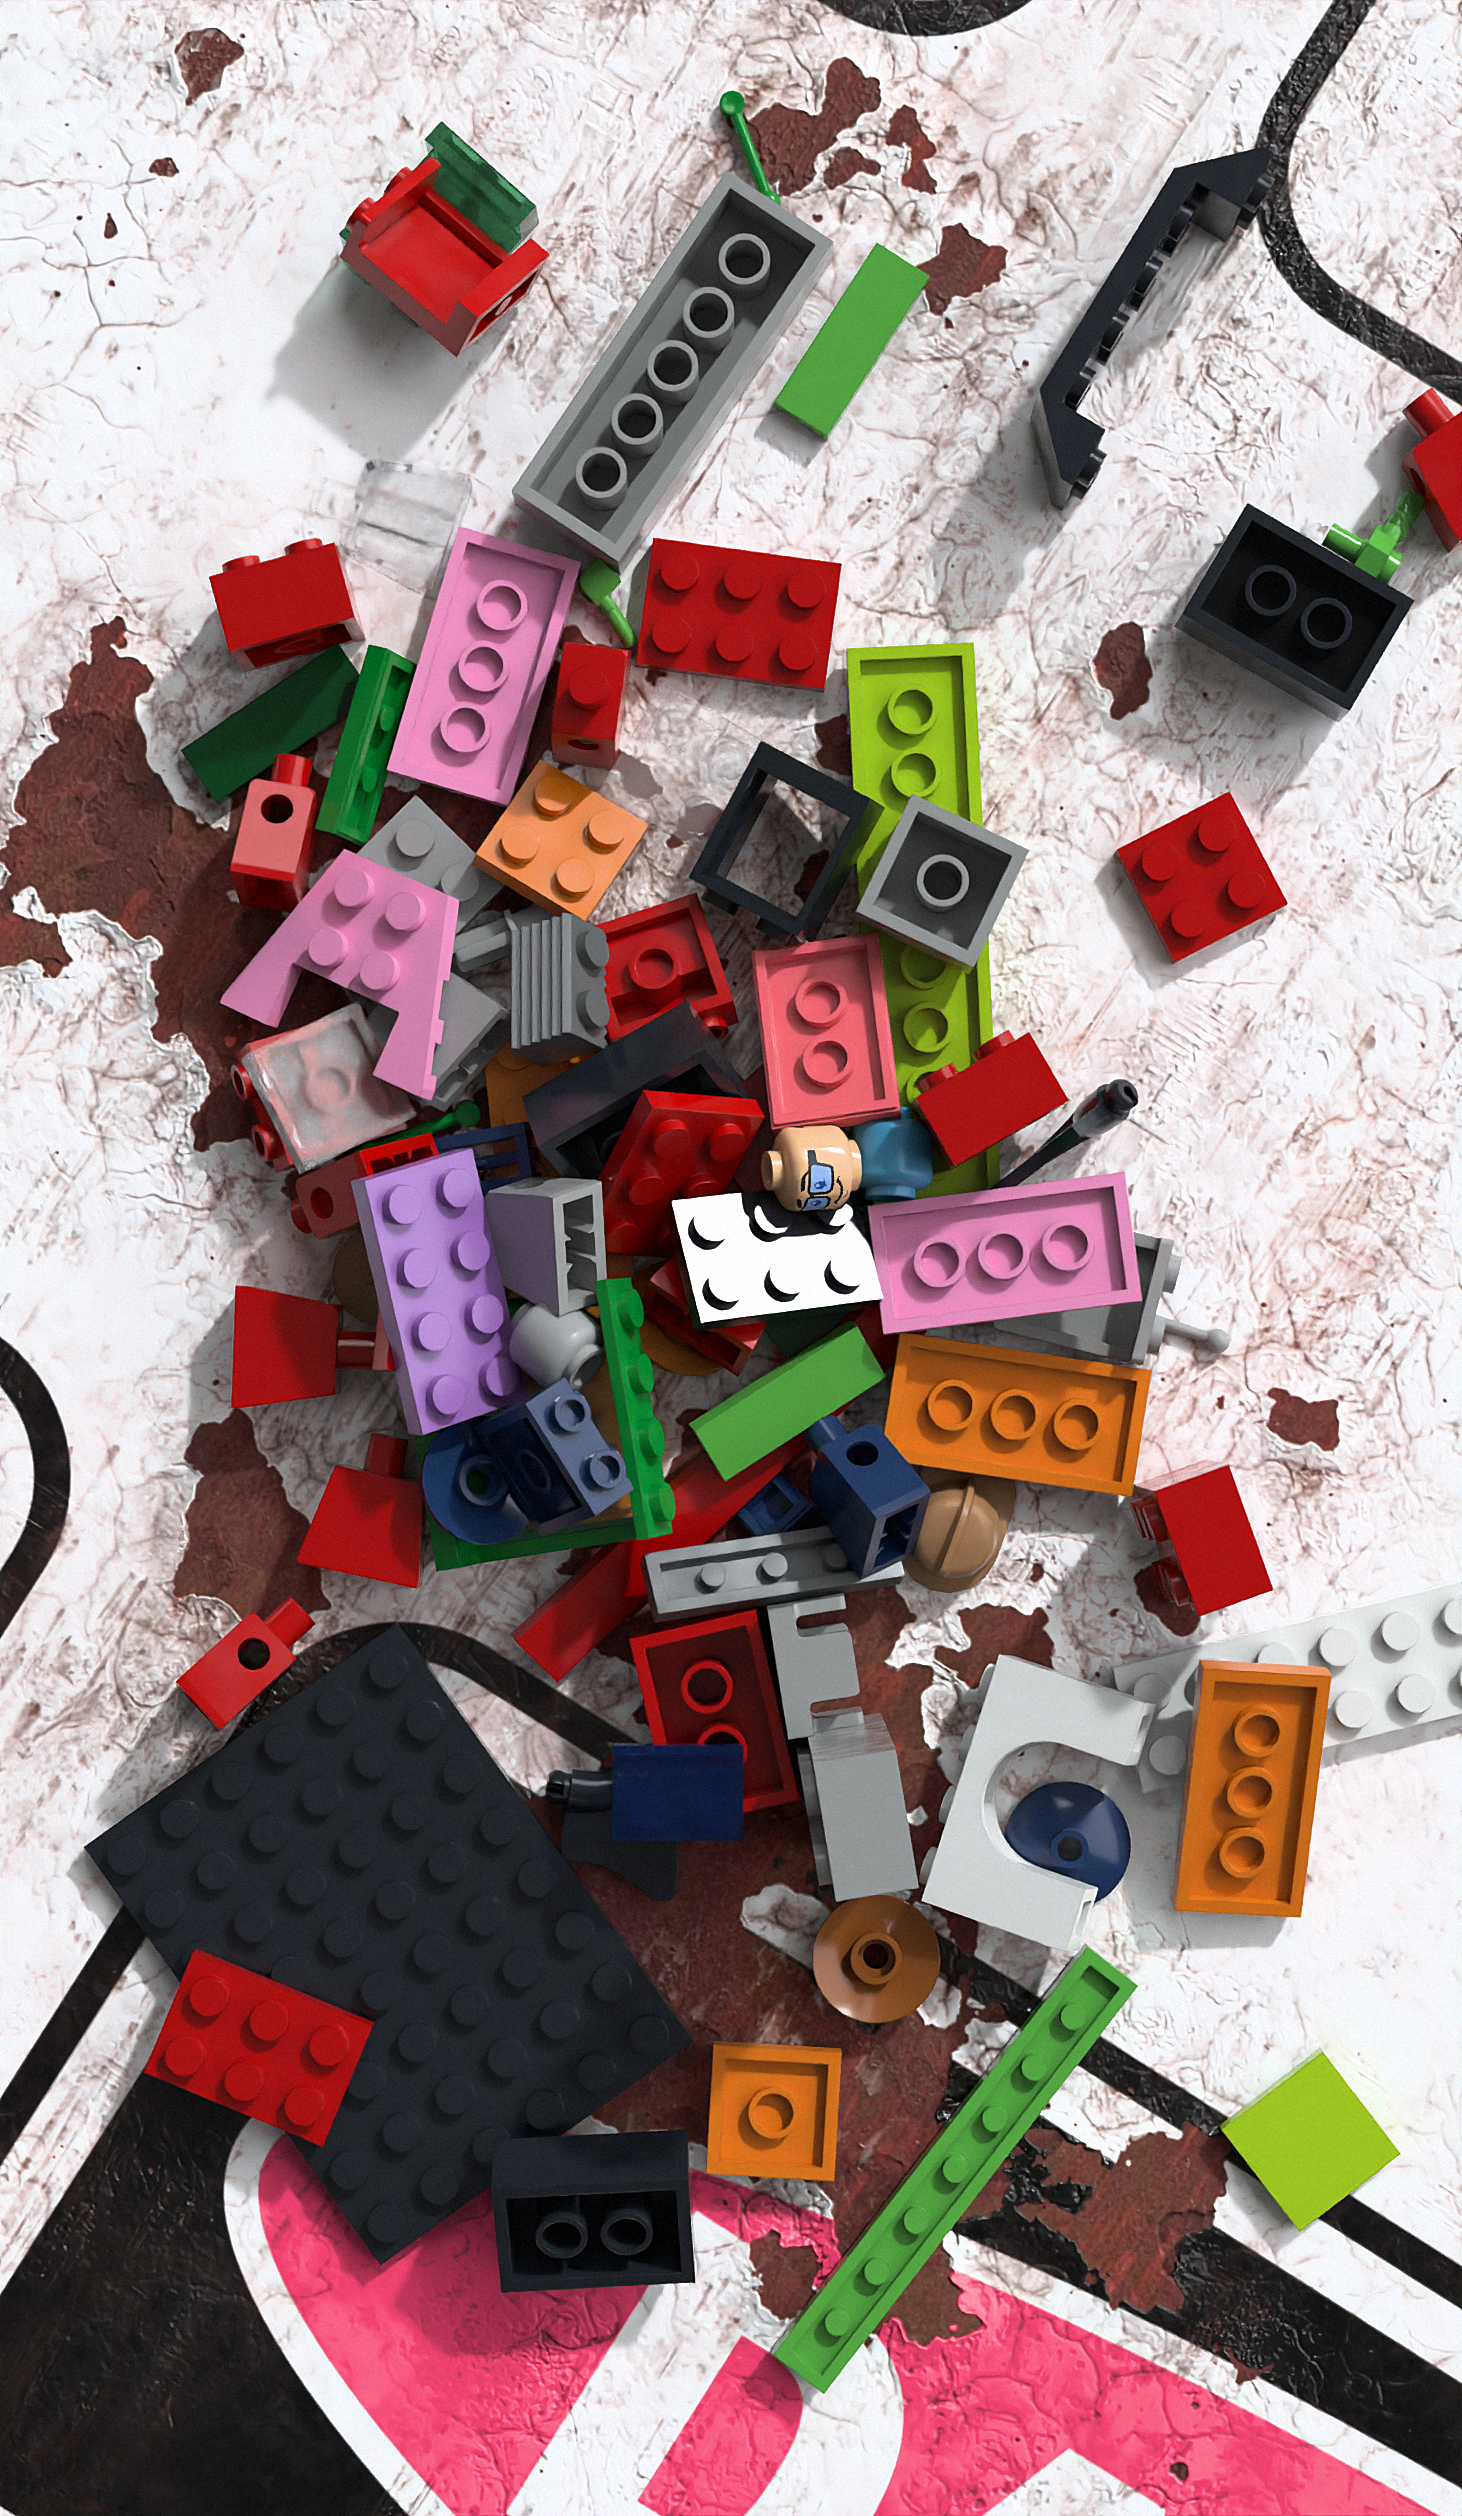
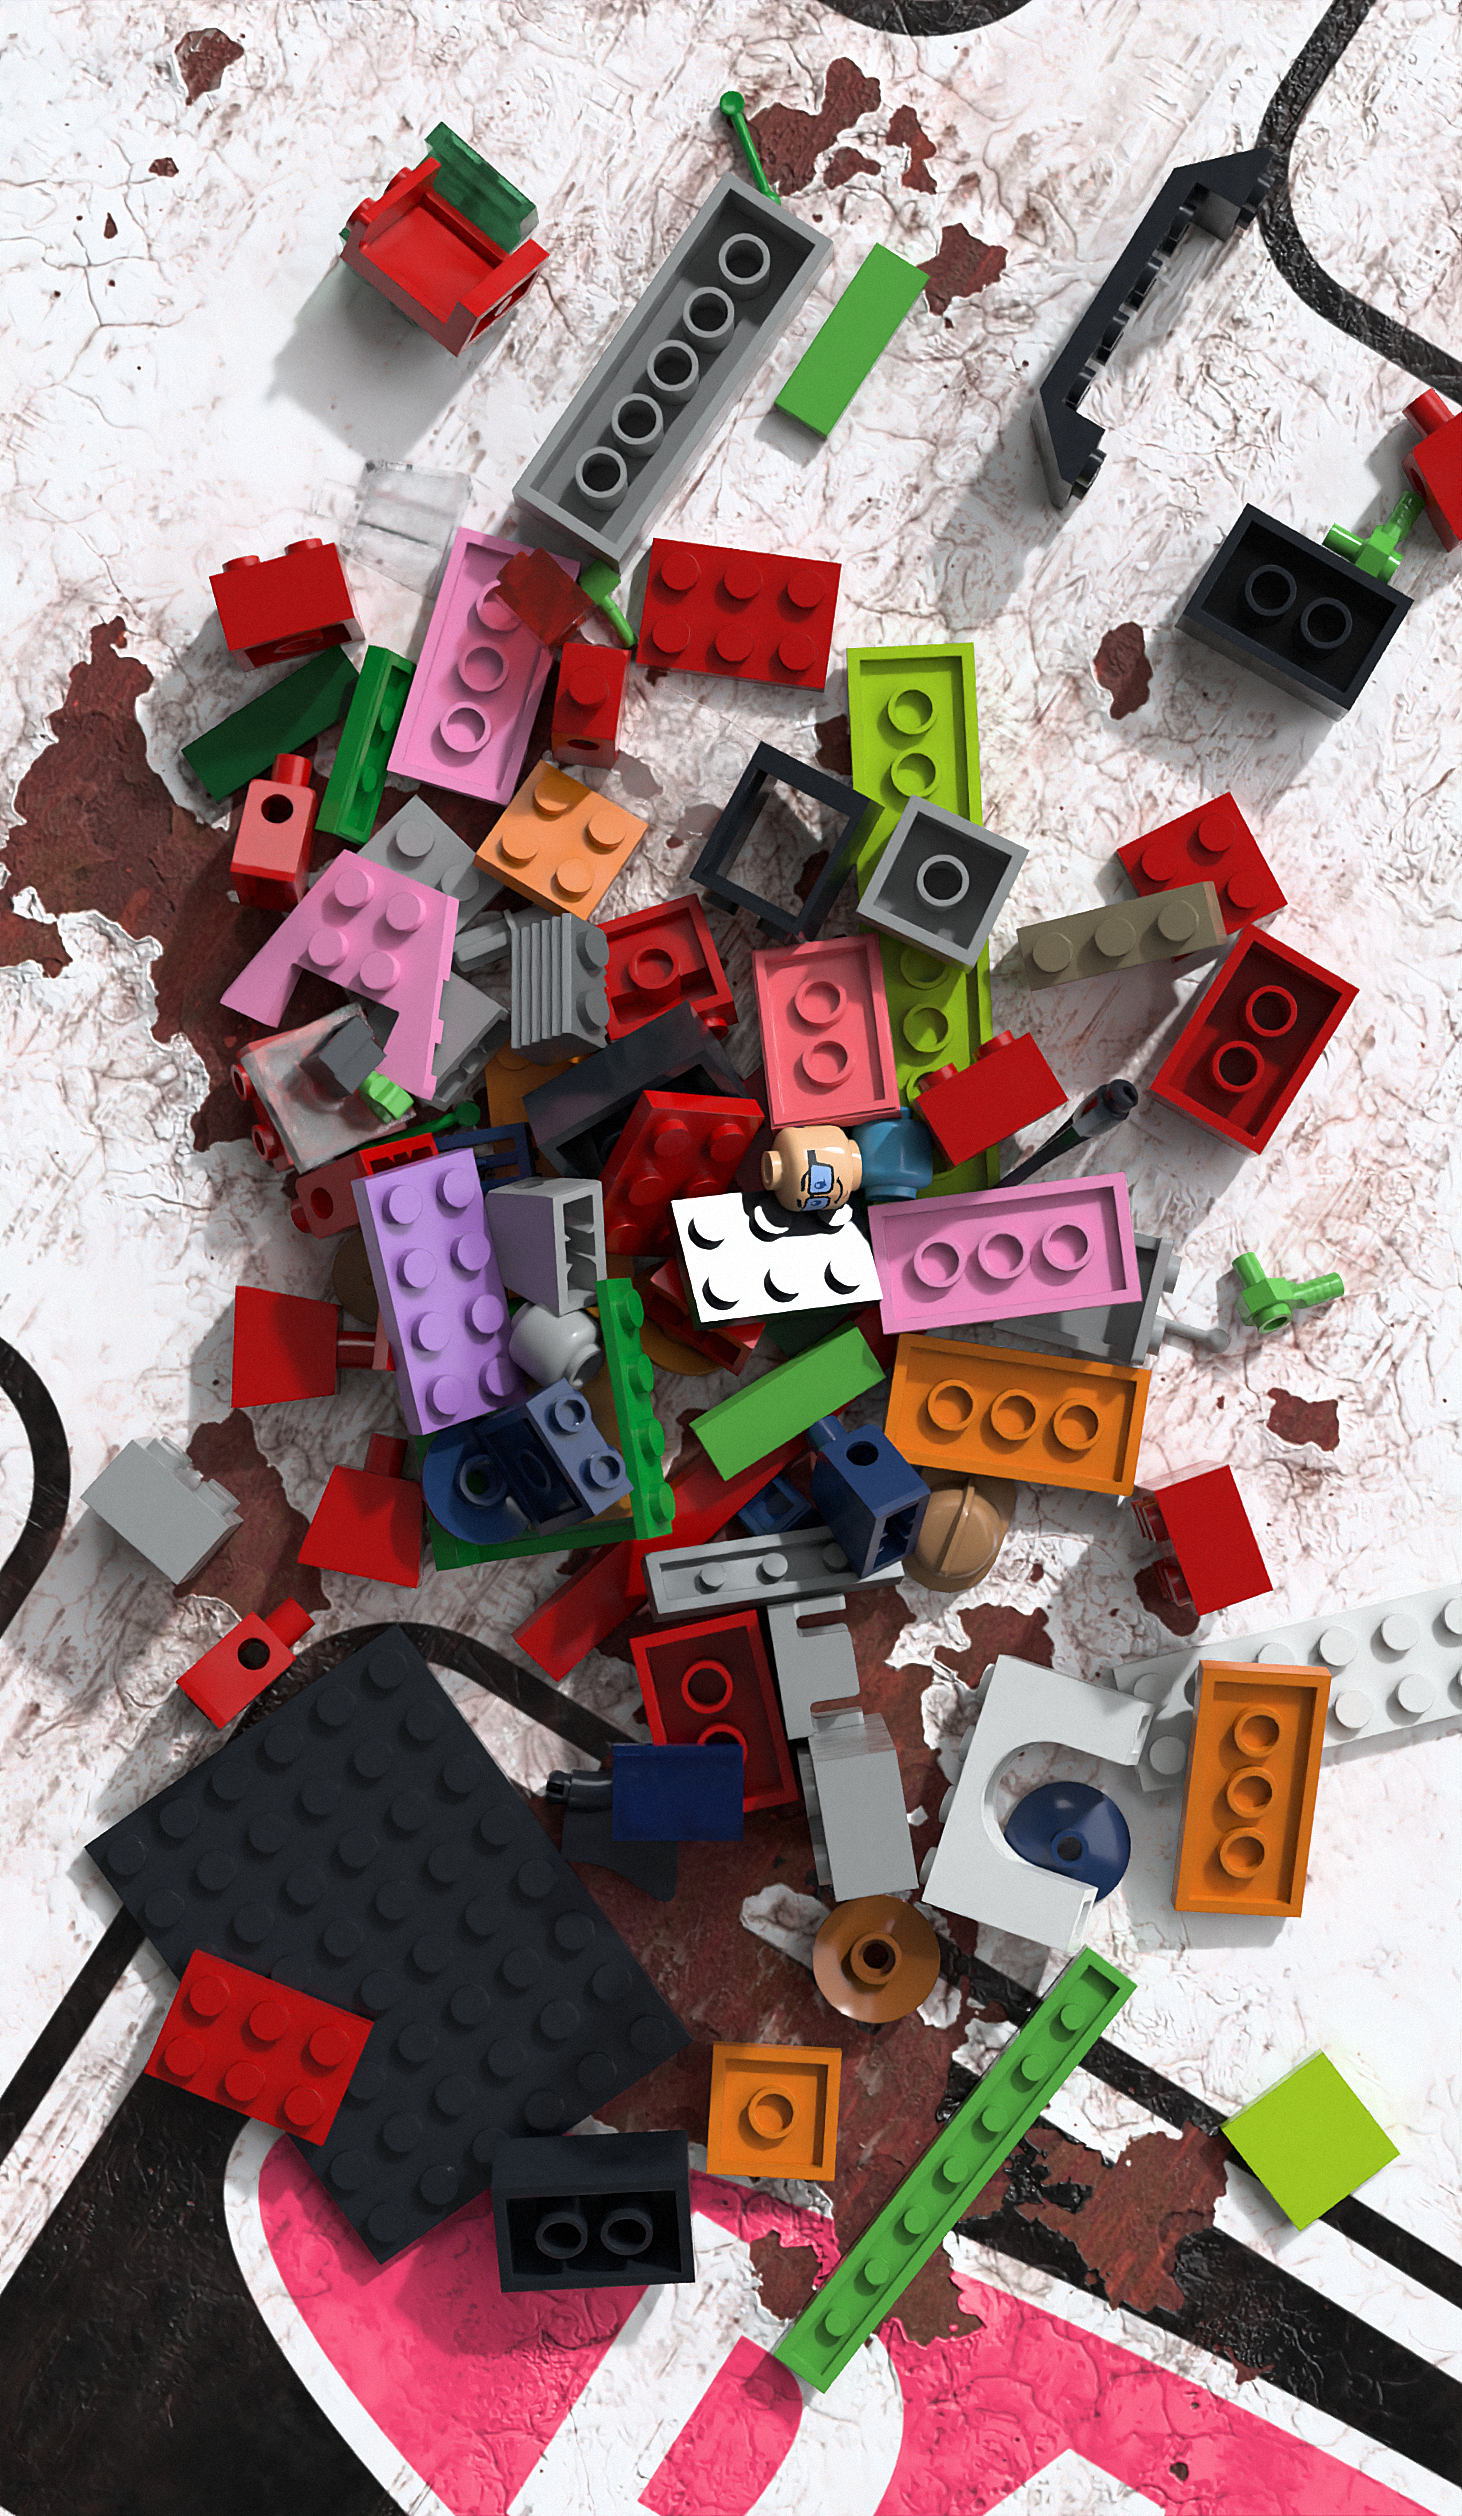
none -> light grey brick [80,1436,244,1585]
none -> black piece [298,1016,414,1125]
none -> clear red brick [494,546,596,657]
none -> dark tan brick [1016,881,1228,991]
none -> red brick [1142,923,1360,1159]
none -> bright green piece [1232,1252,1344,1334]

